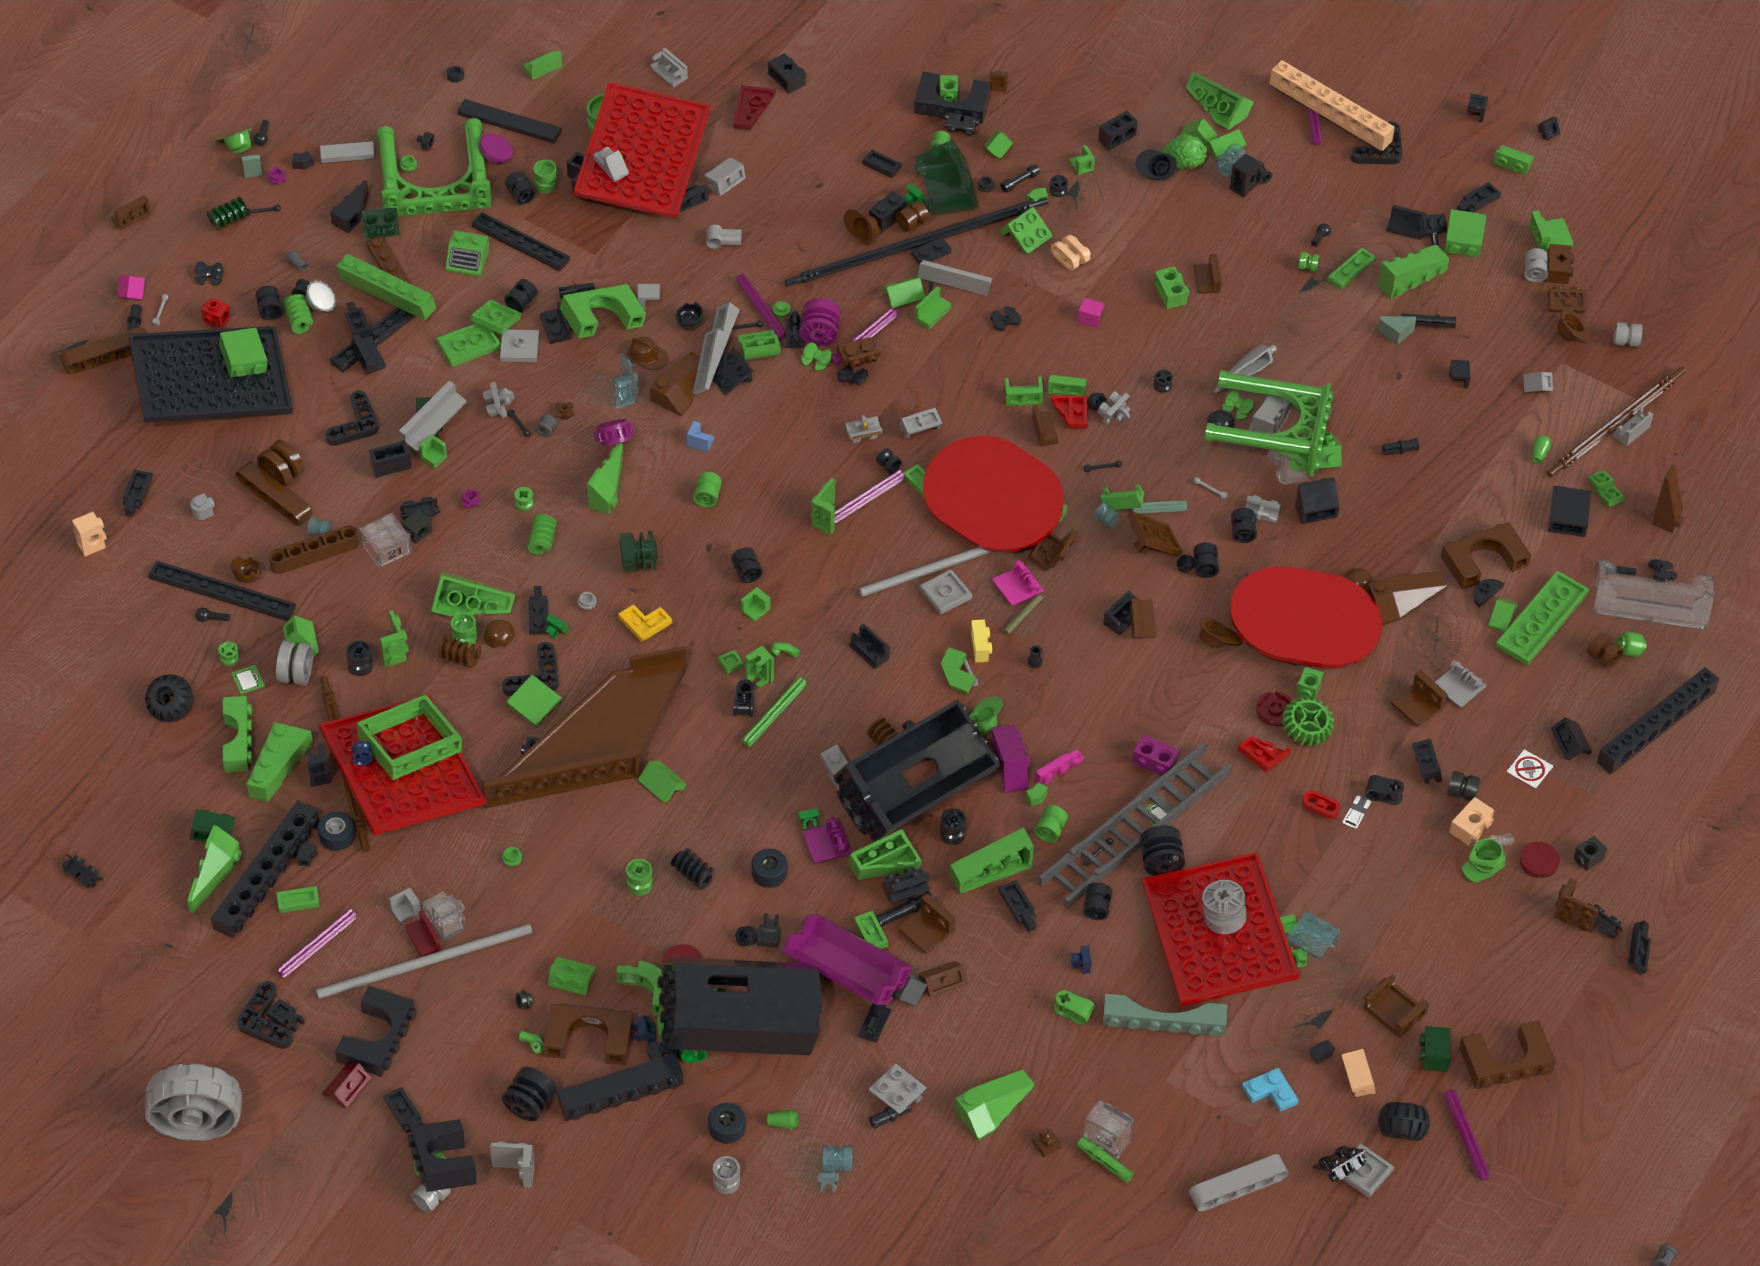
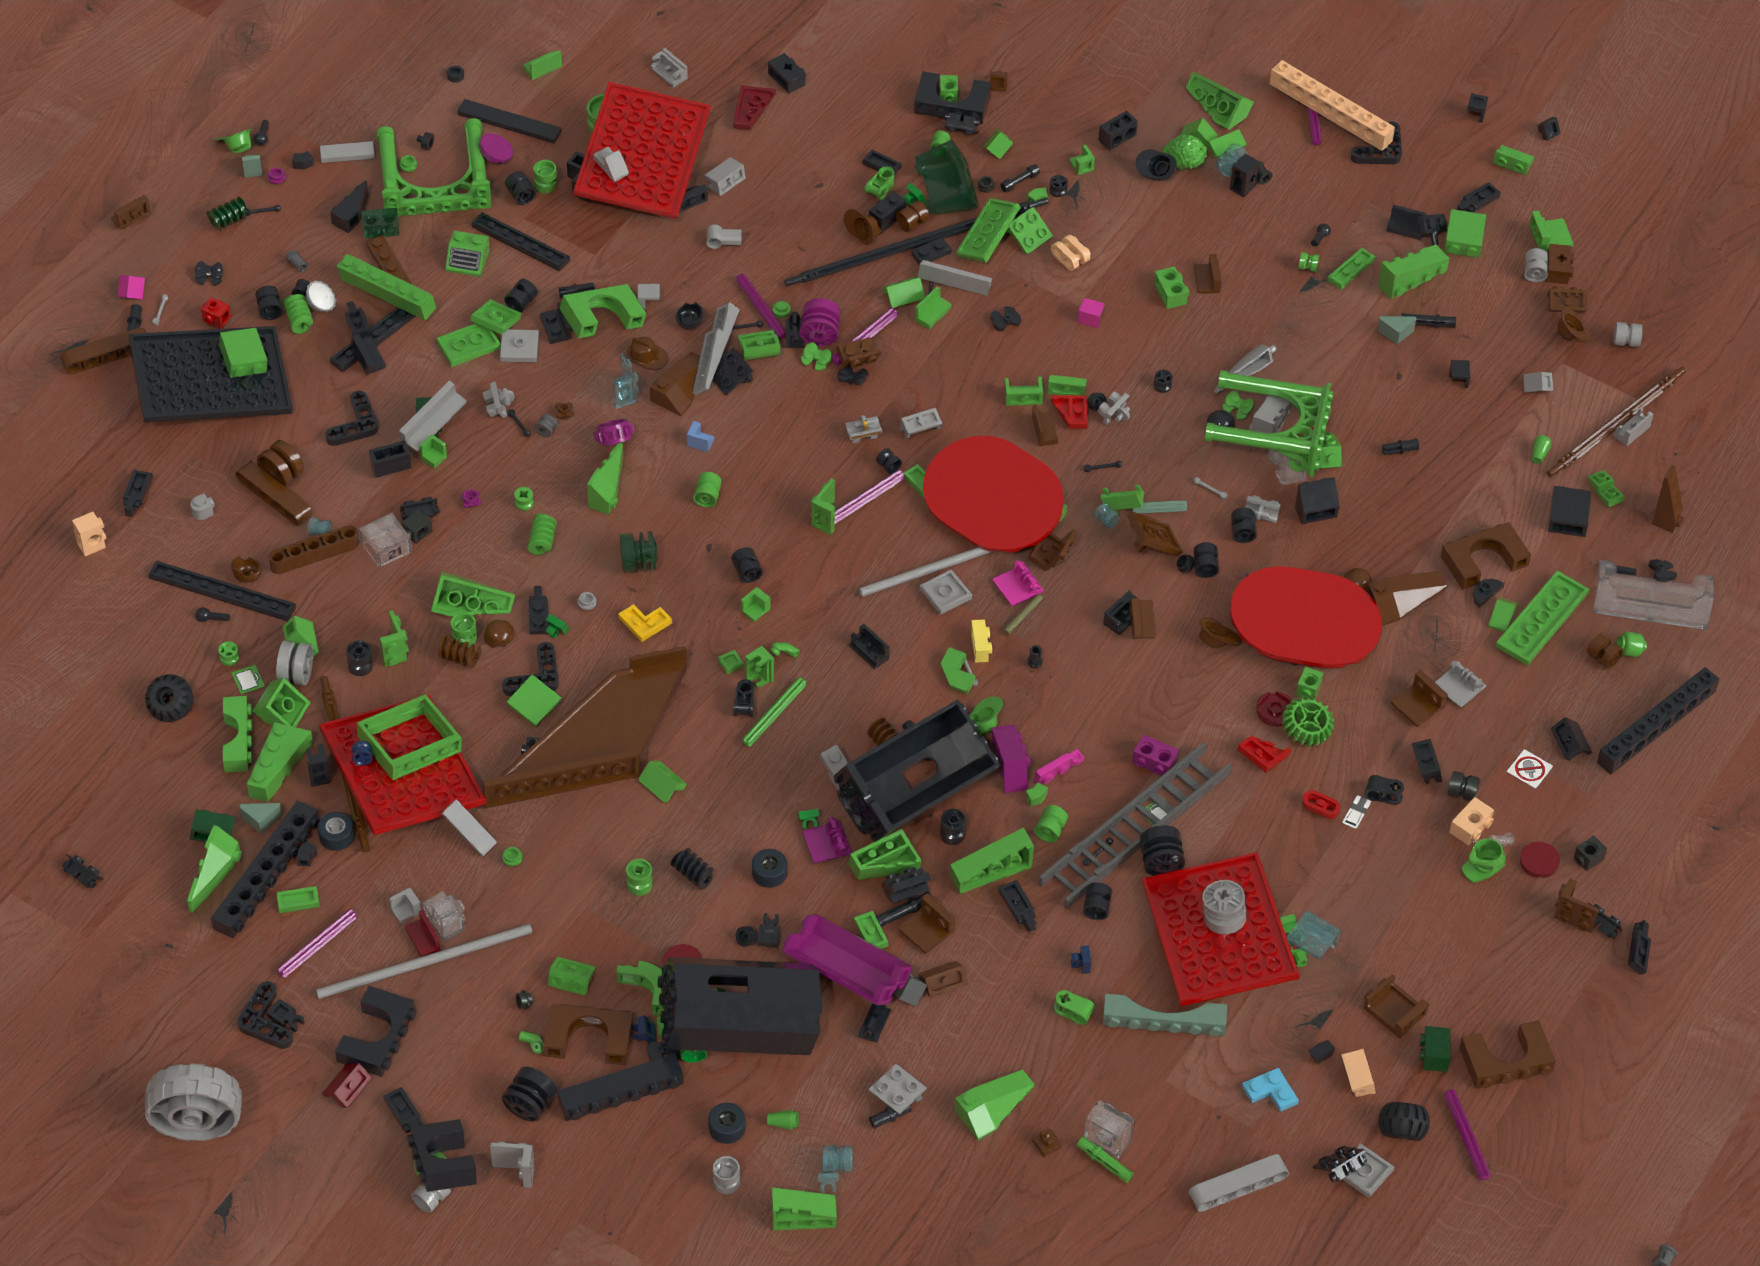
none -> sand green slope [240,803,282,834]
none -> bright green slope [253,678,311,727]
none -> light grey tile [441,799,497,856]
none -> bright green wedge [772,1188,837,1230]
none -> bright green piece [864,166,894,200]
none -> bright green tile [956,198,1021,263]

